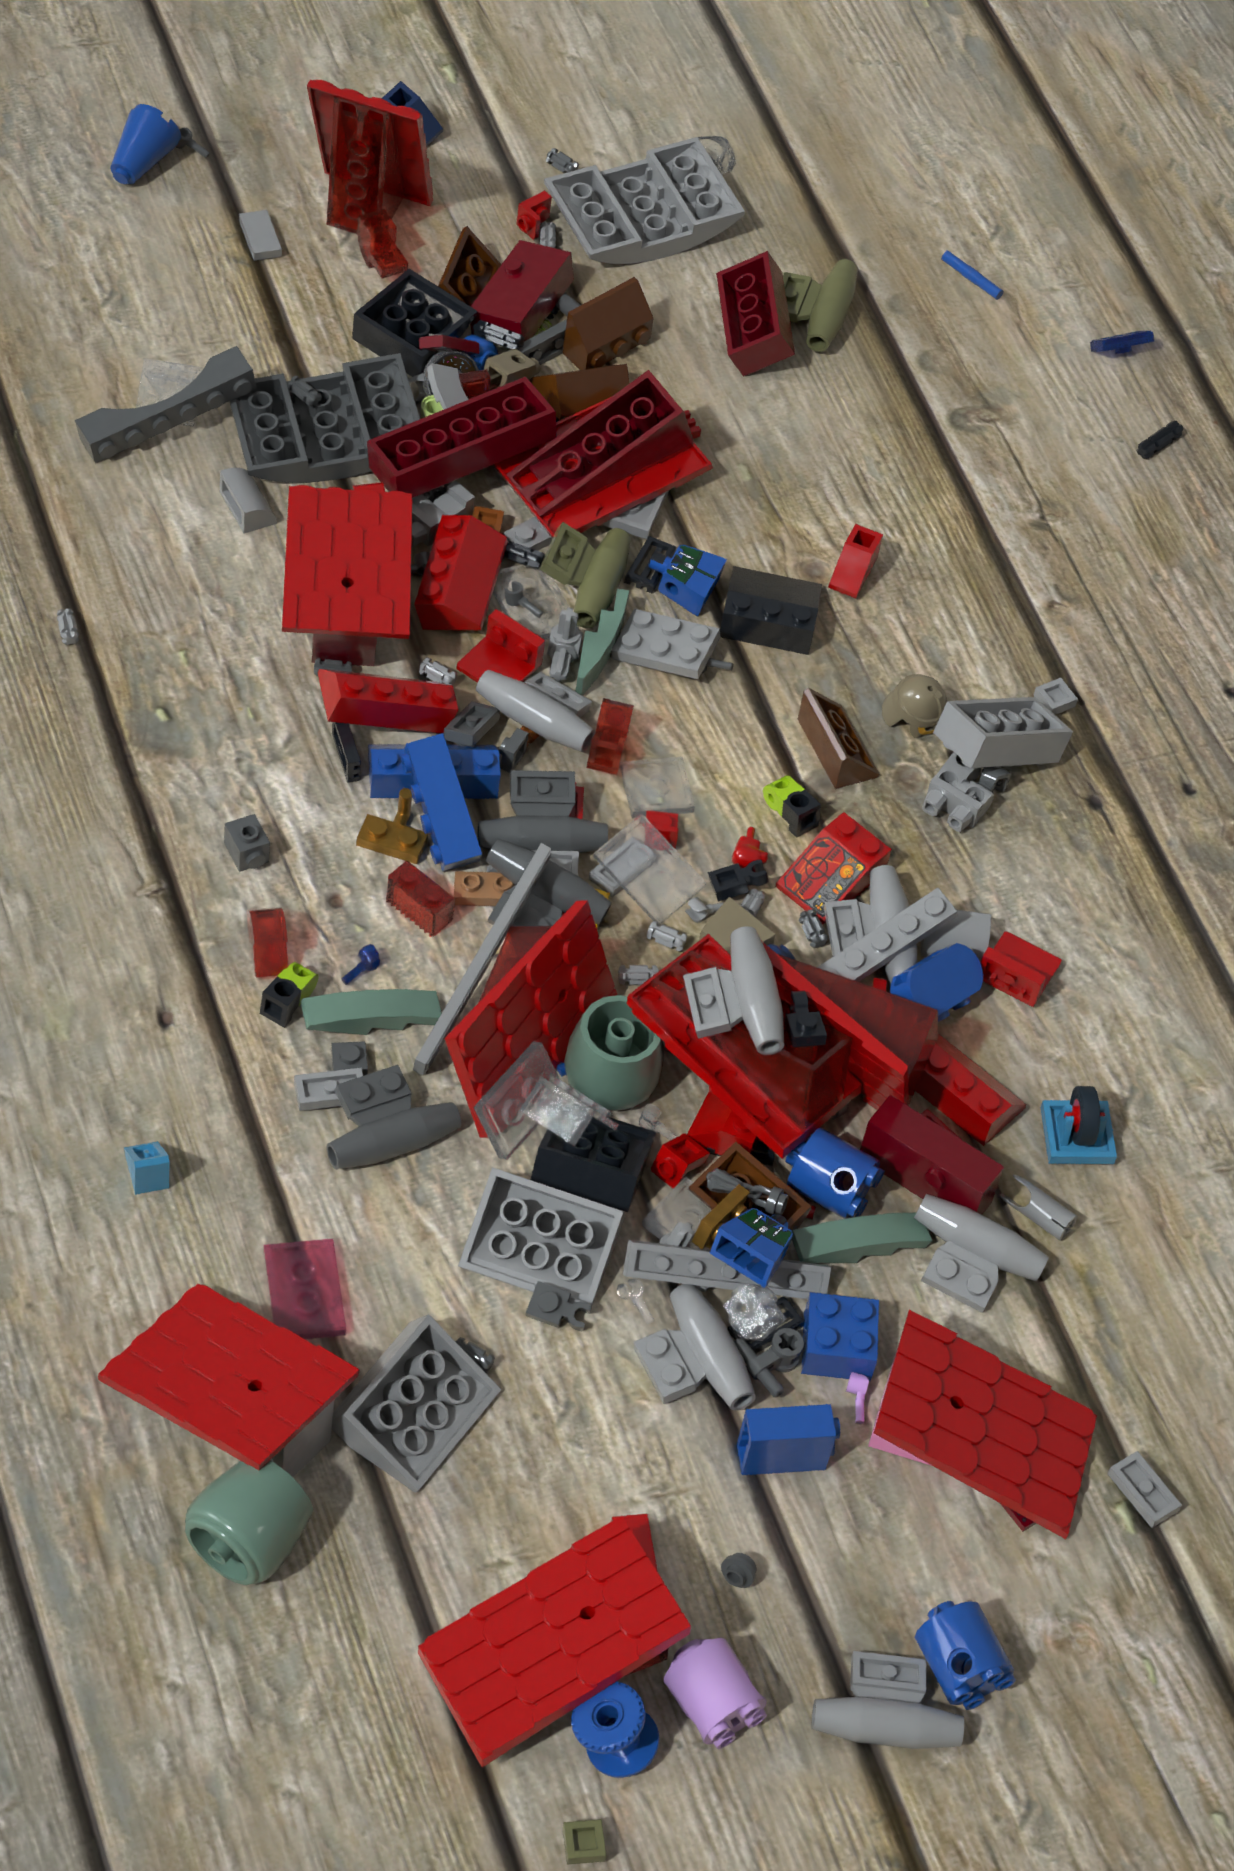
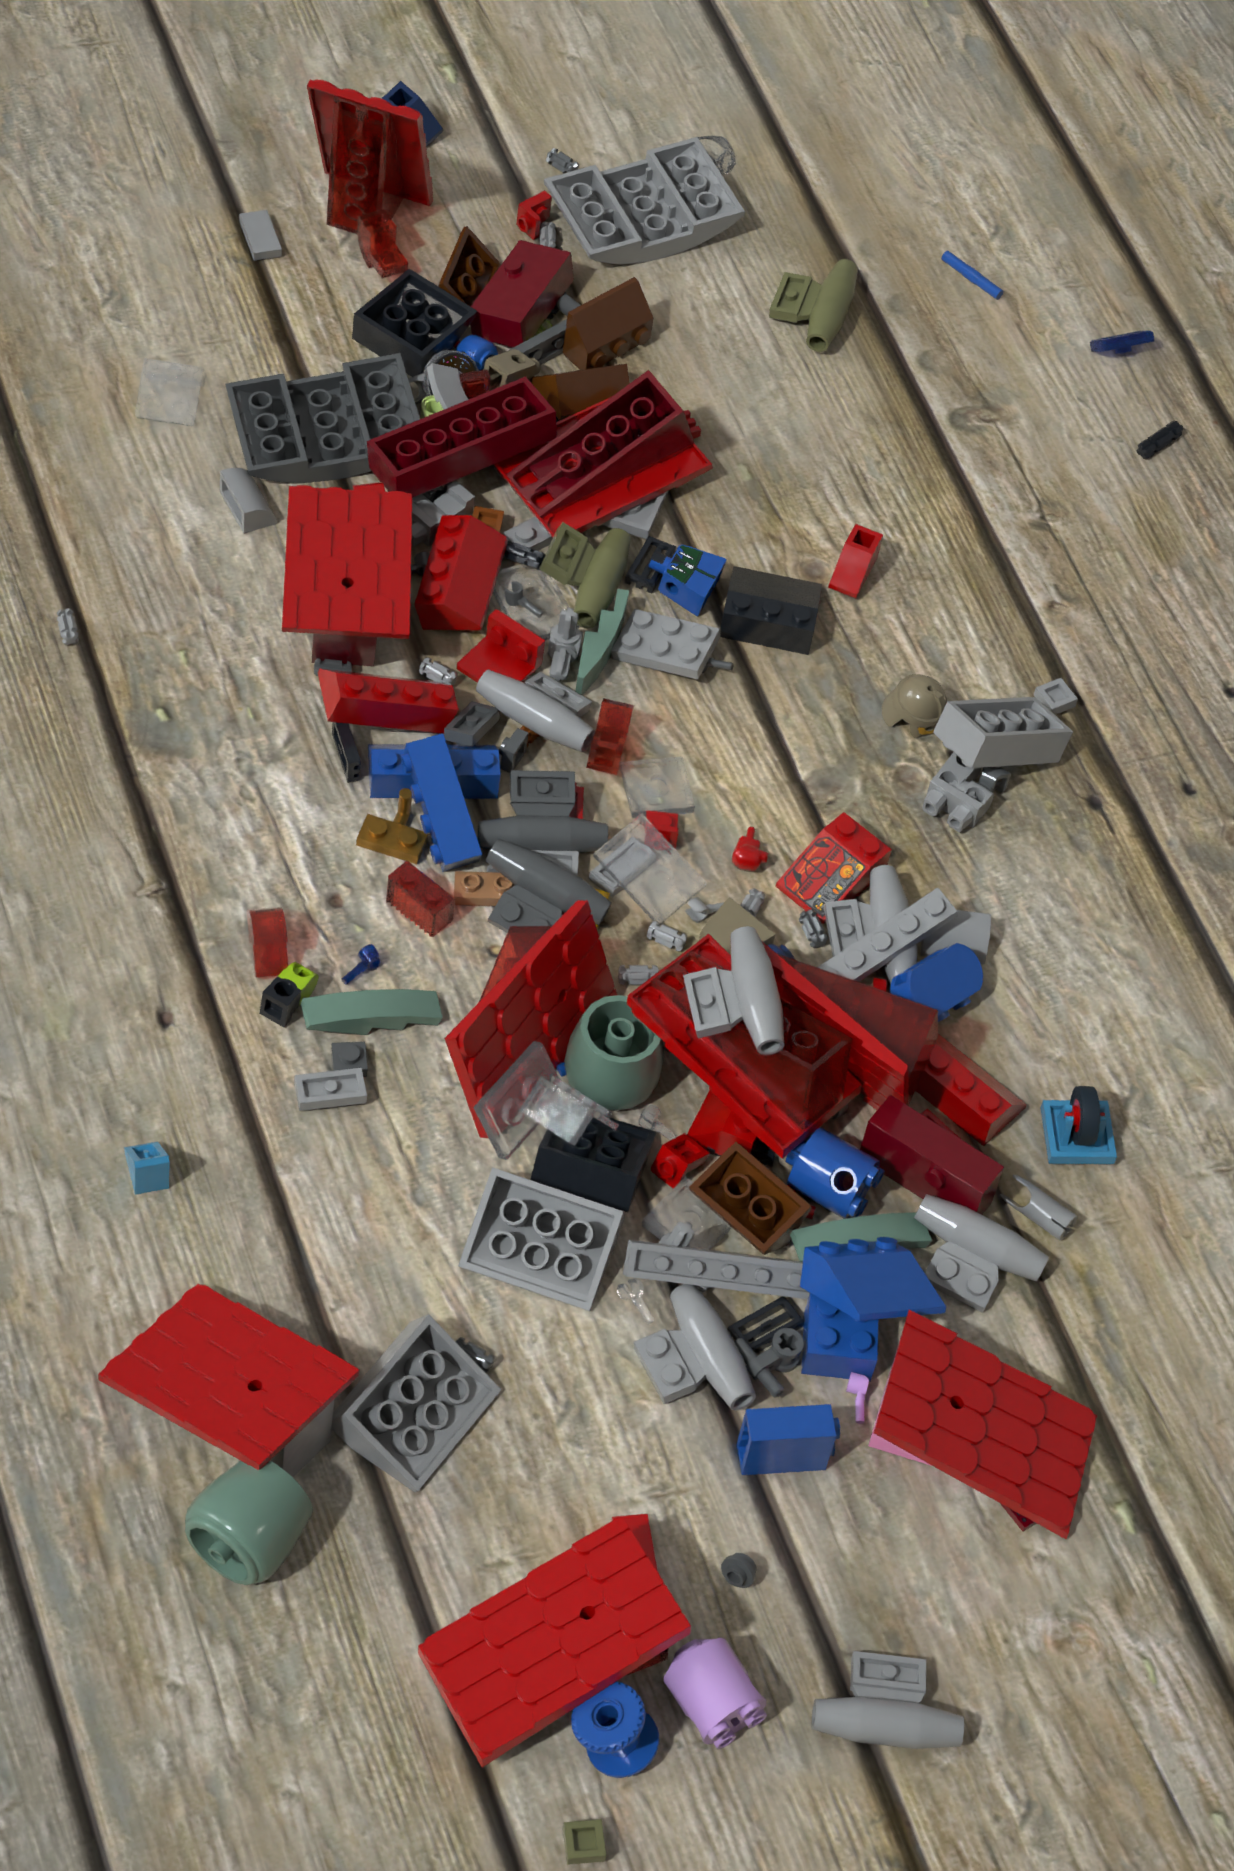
dark grey arch [75,346,257,464] -> none
blue cone [110,104,181,184] -> none
dark grey hand [176,128,210,158] -> none
dark grey brick [224,814,270,872] -> none
clear pink tile [263,1239,346,1339] -> none
dark grey piece [287,376,322,407] -> none
dark grey plate [326,1065,461,1170] -> none
light grey tile [413,843,552,1075] -> none
dark red tile [419,335,479,355] -> none
axle [473,320,524,350] -> none
dark grey plate [526,1281,592,1331] -> none
pearl gold plate [691,1184,750,1250] -> none
dark grey piece [706,1168,789,1215] -> none
black plate [708,860,769,902] -> none
blue torso [710,1208,793,1288] -> none
dark red brick [716,251,795,377] -> none
clear brick [723,1283,786,1341] -> none
black leg [763,775,821,838] -> none
black plate [784,991,827,1047] -> none
reddish brown slope [797,688,880,789] -> none
blue cylinder [915,1601,1016,1710] -> none
red bracket [981,931,1062,1008] -> none
light grey plate [1108,1451,1182,1528] -> none
none -> blue slope [800,1237,946,1321]

